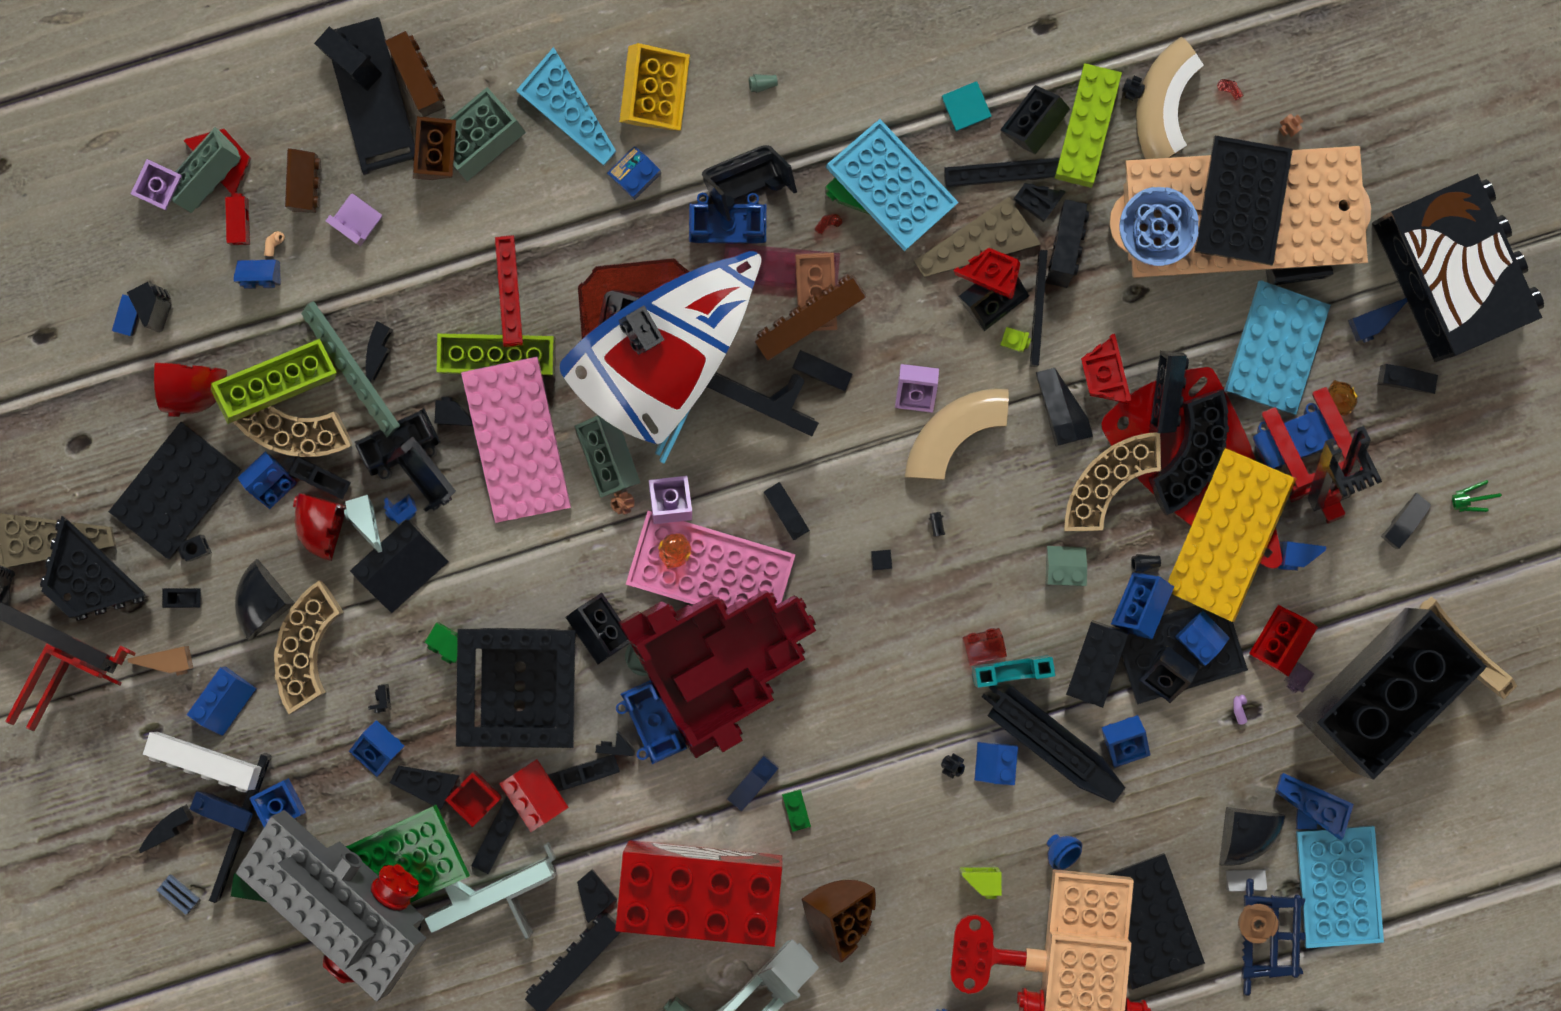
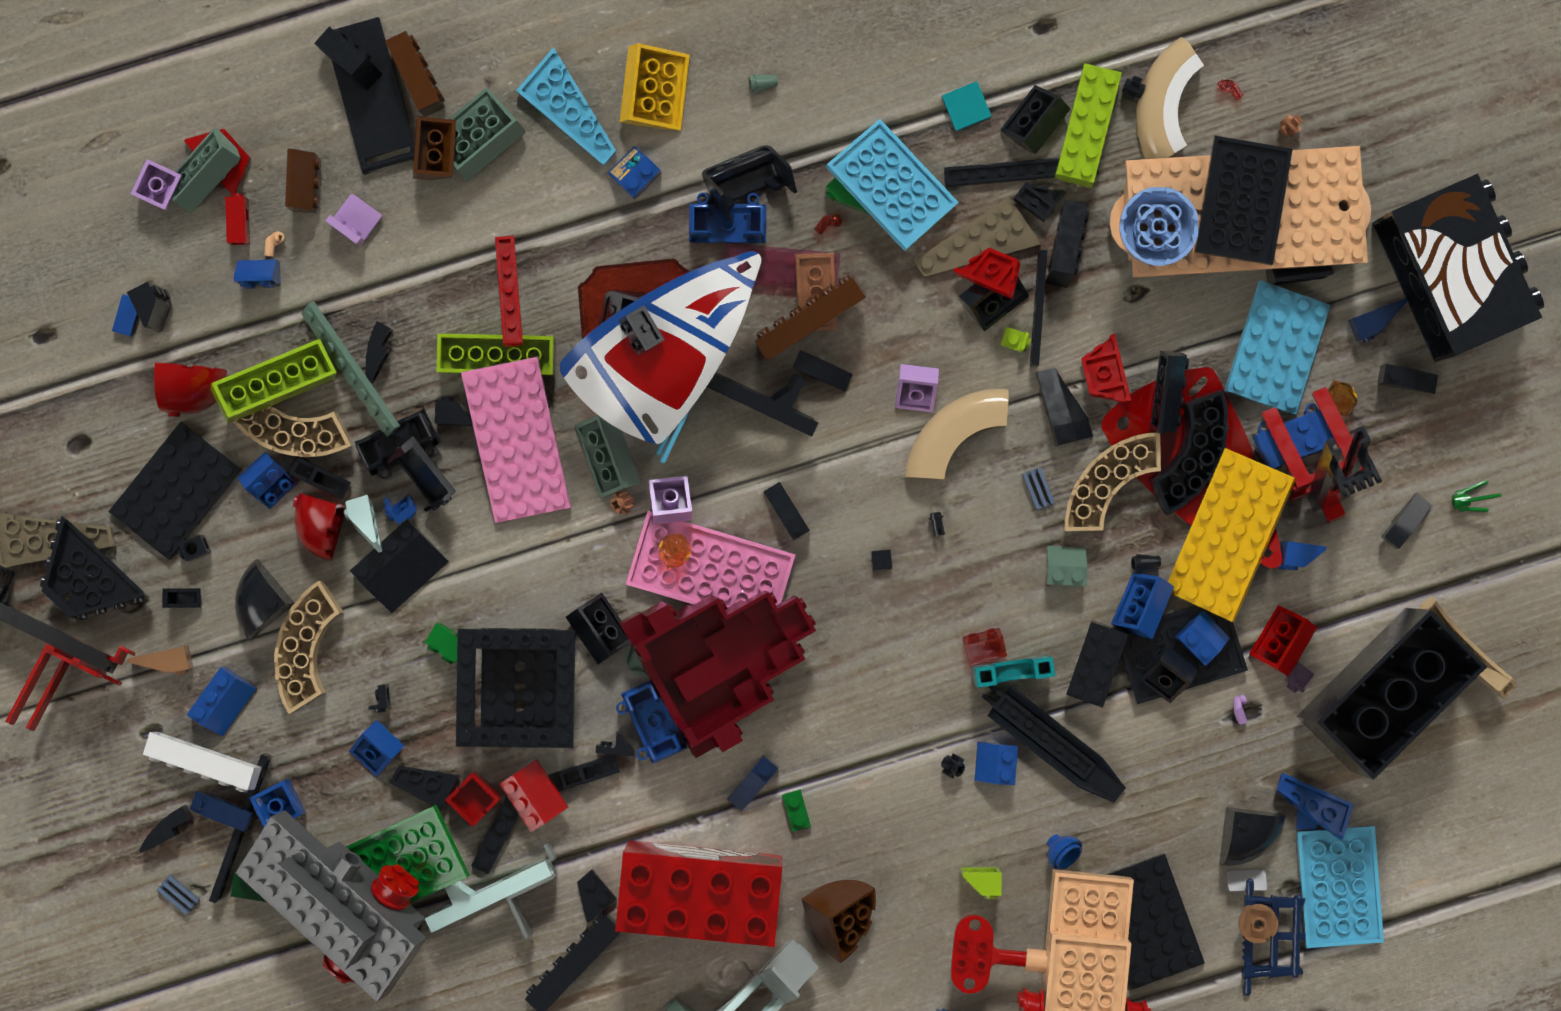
blue slope [1101,715,1151,768] -> none
none -> sand blue tile [1022,467,1055,510]

